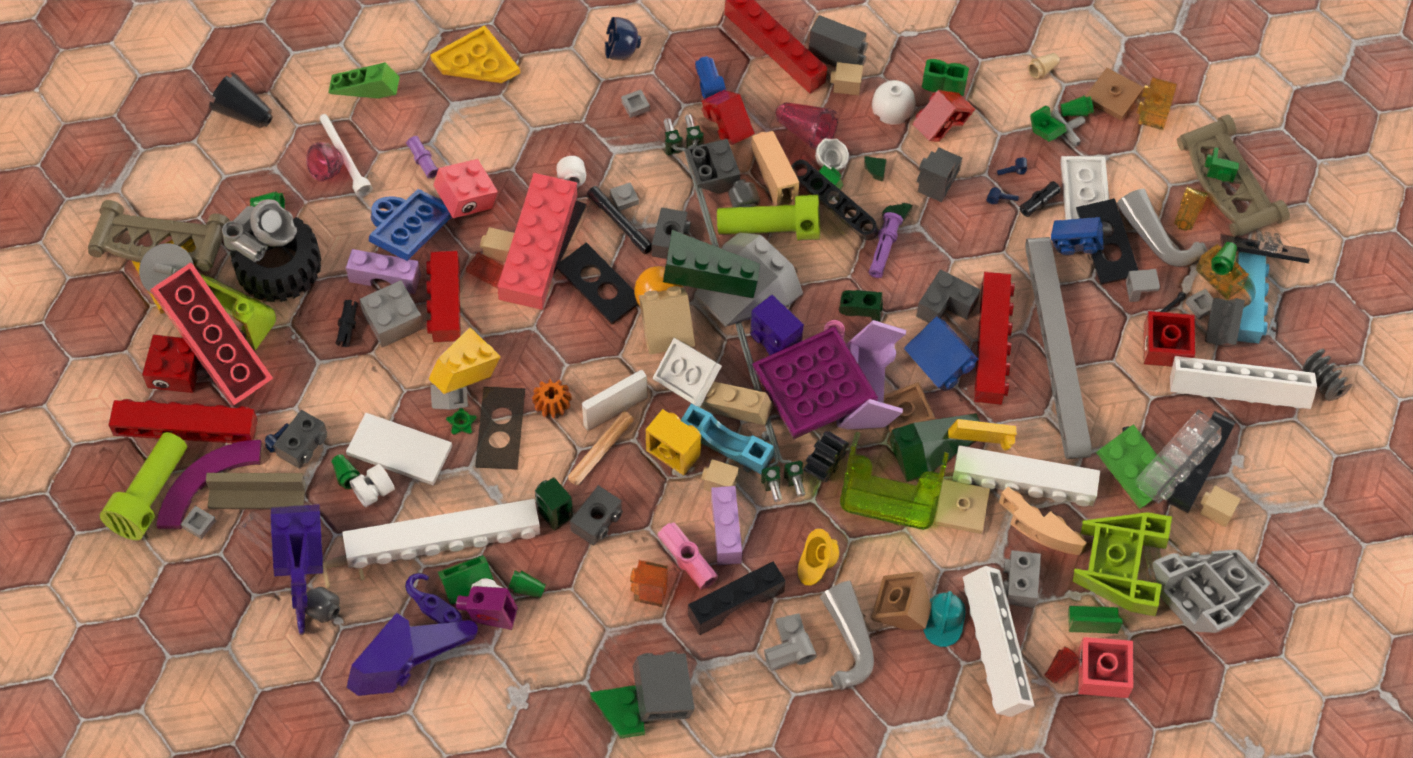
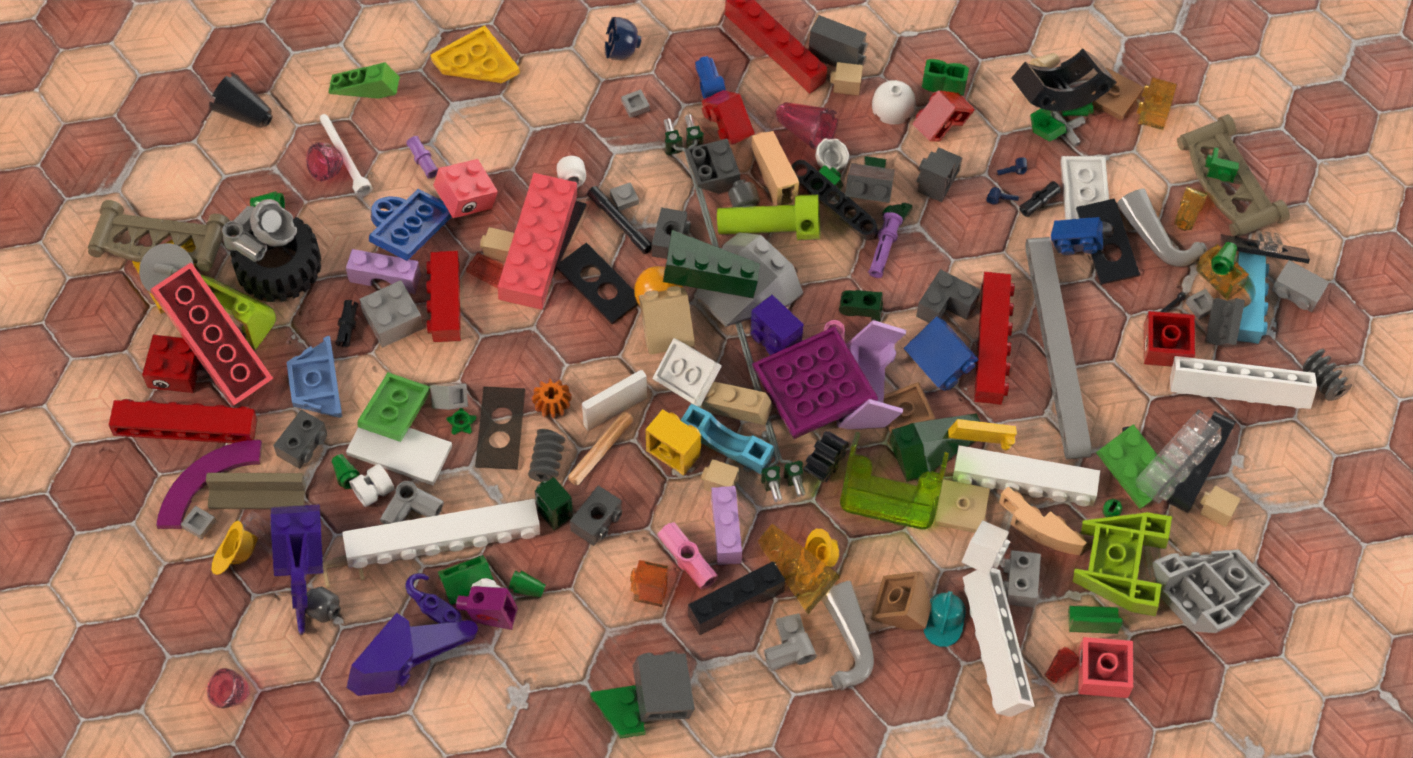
lime piece [99,432,188,540] -> none
dark blue hand [265,423,289,453] -> none
yellow wedge [429,328,501,394] -> none
light grey panel [1125,269,1160,302] -> none
none -> clear pink hat [207,668,250,709]
none -> yellow piece [211,521,258,575]
none -> medium blue wing [286,336,343,418]
none -> bright green plate [357,372,430,442]
none -> light grey piece [380,481,444,524]
none -> dark grey piece [528,429,566,482]
none -> clear yellow wing [757,523,840,614]
none -> dark grey brick [845,163,895,203]
none -> white brick [961,521,1010,574]
none -> black window [1011,48,1117,111]
none -> green hinge [1102,498,1122,517]
none -> light grey brick [1272,260,1329,312]

